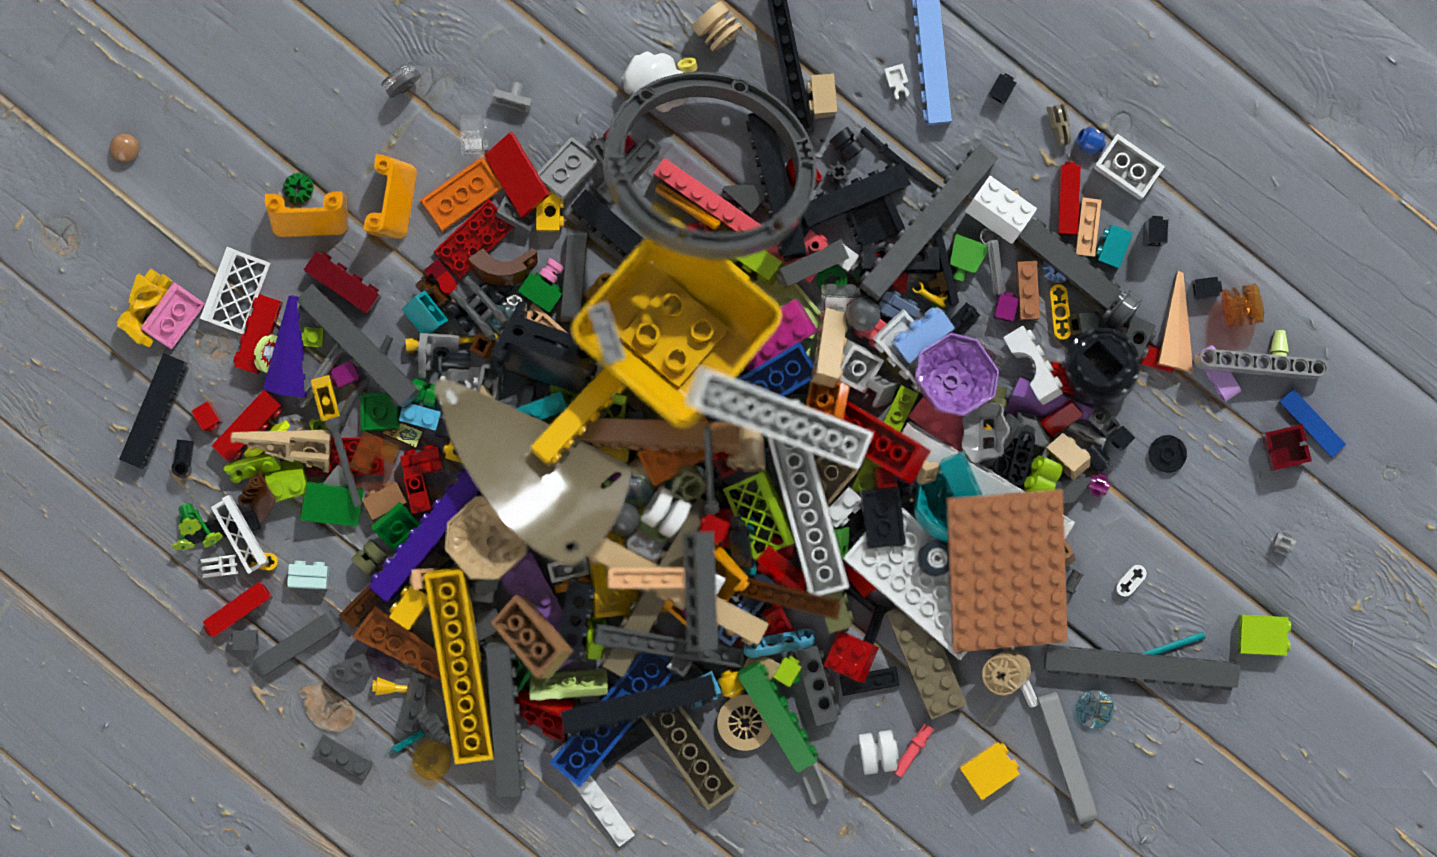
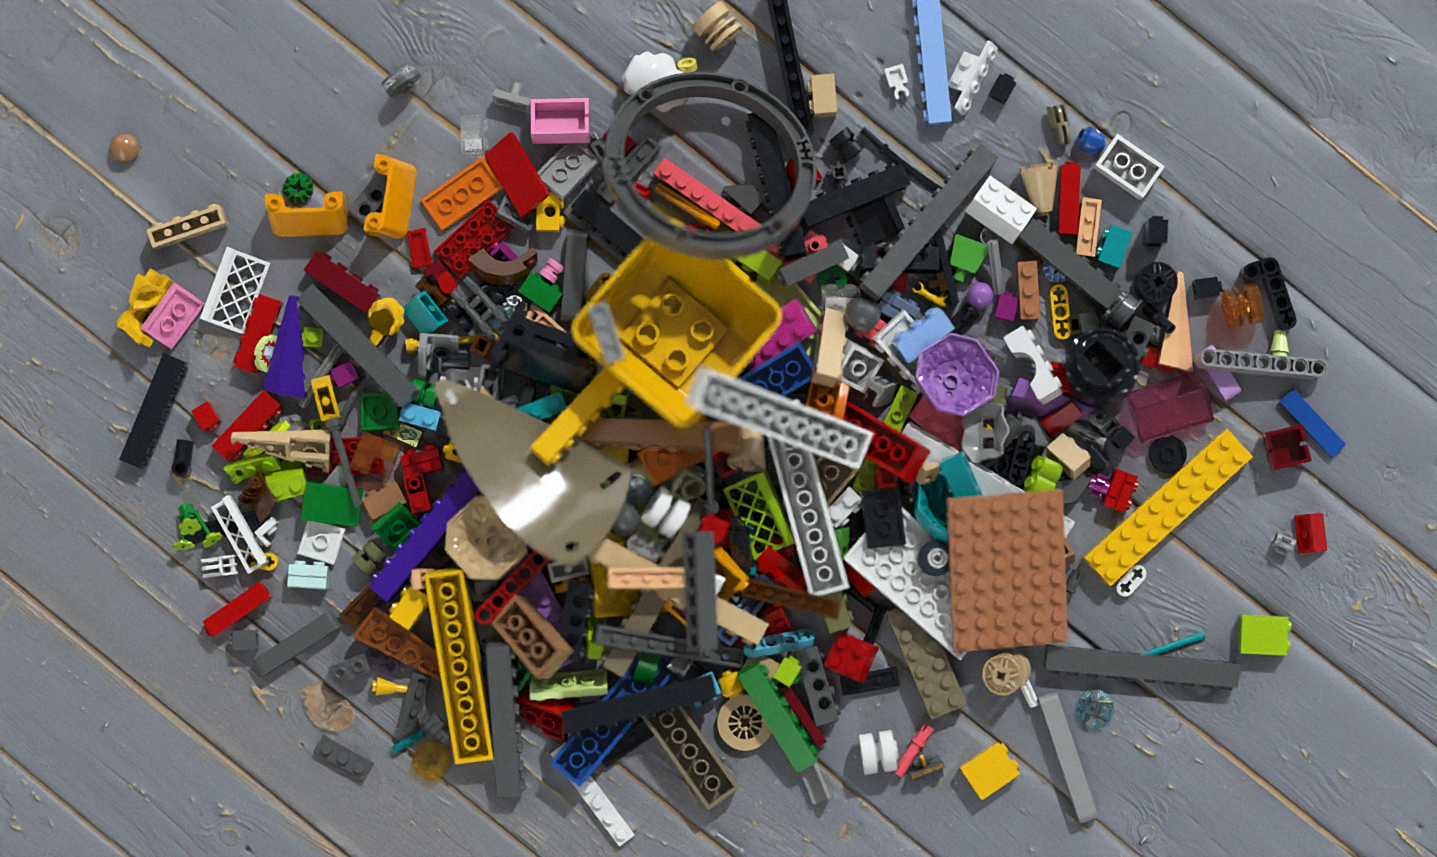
none -> tan brick [147,204,229,250]
none -> white bracket [254,517,279,547]
none -> white tile [297,521,346,565]
none -> flat silver brick [348,180,385,222]
none -> yellow hair [368,297,404,346]
none -> red tile [407,228,432,269]
none -> red beam [475,550,551,624]
none -> magenta bracket [489,241,518,261]
none -> bright pink piece [531,98,590,144]
none -> red tile [633,181,653,202]
none -> green slope [633,652,661,685]
none -> dark red beam [778,682,827,747]
none -> dark grey hips [908,752,945,786]
none -> white bracket [948,40,998,115]
none -> medium lavender piece [967,282,993,308]
none -> tan cone [1019,163,1058,216]
none -> yellow brick [1082,428,1253,586]
none -> red brick [1101,469,1139,513]
none -> clear pink windscreen [1126,373,1214,443]
none -> black wheel [1134,262,1178,304]
none -> black pin [1142,303,1176,334]
none -> black beam [1240,257,1297,330]
none -> red panel [1294,513,1327,554]

